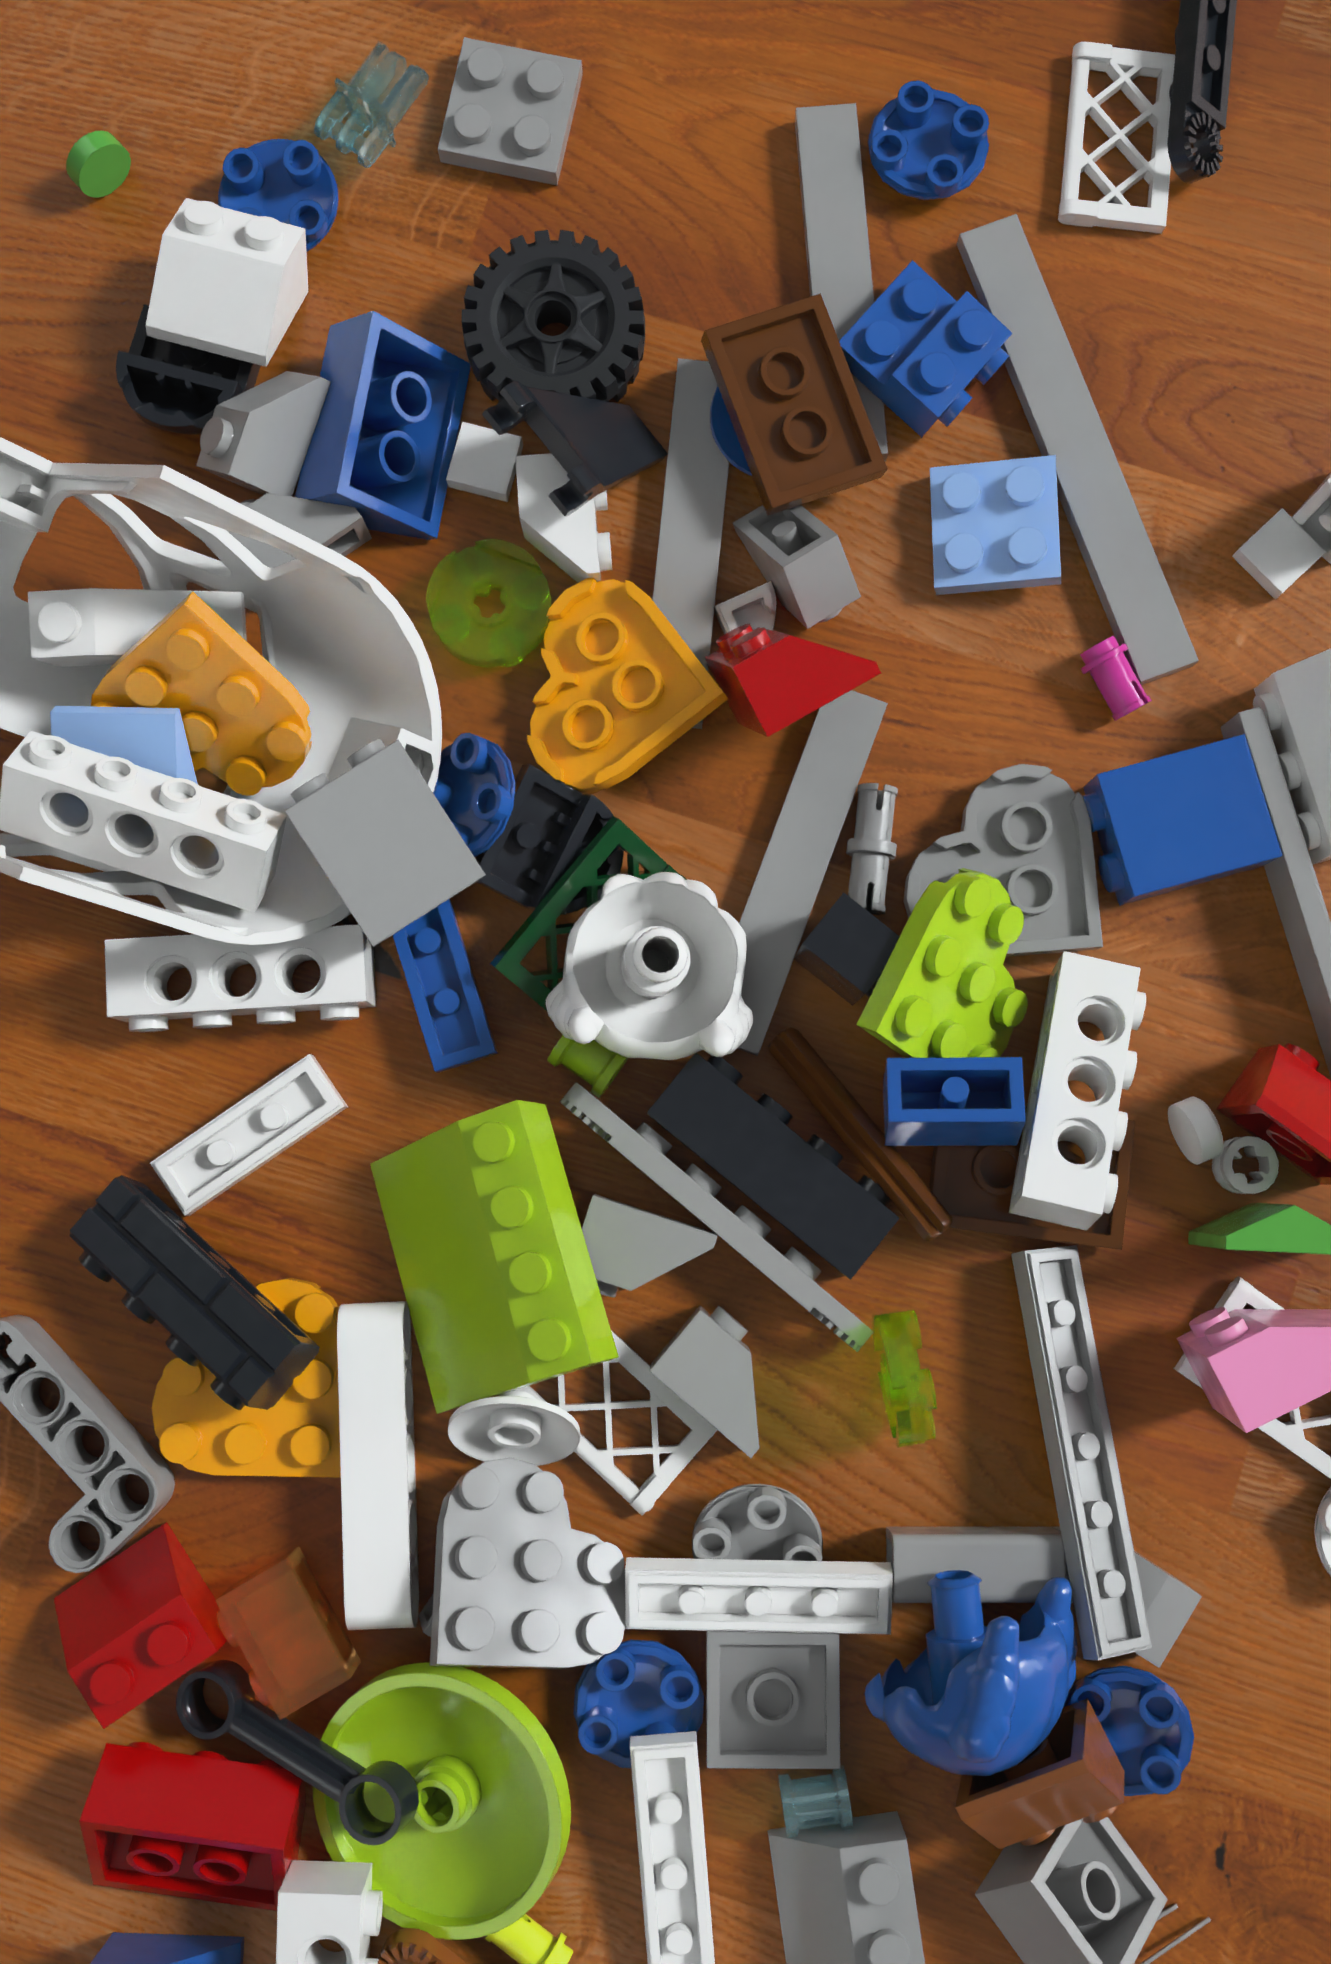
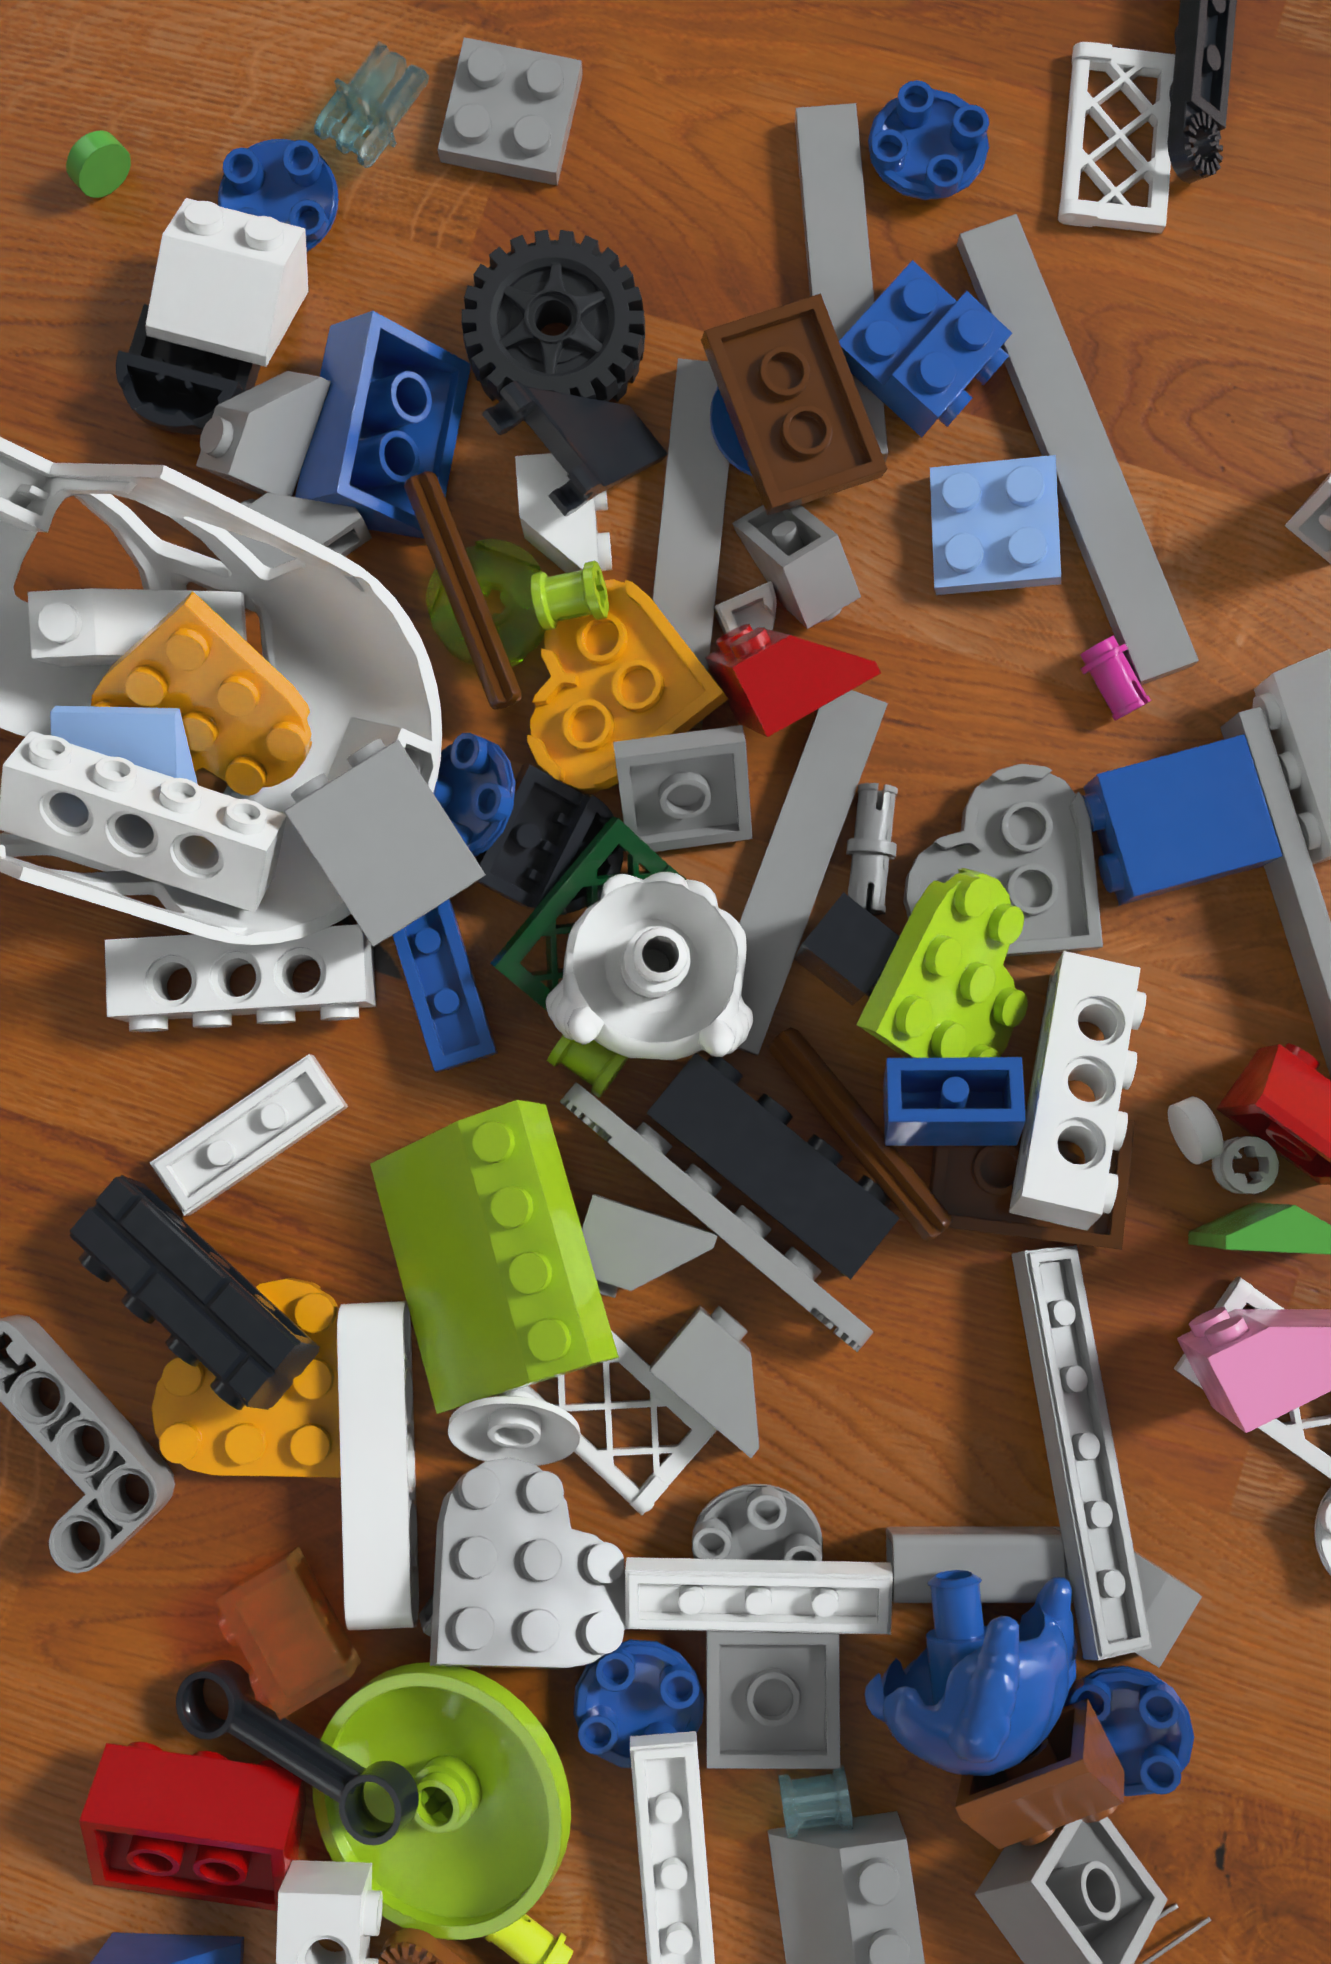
red slope [54,1522,236,1729] -> none
white tile [446,422,523,502] -> none
clear neon green plate [872,1310,937,1448] -> none
white tile [1232,508,1326,600] -> none
none -> reddish brown axle [404,471,522,709]
none -> lime bush [531,560,609,630]
none -> light grey plate [613,725,753,852]

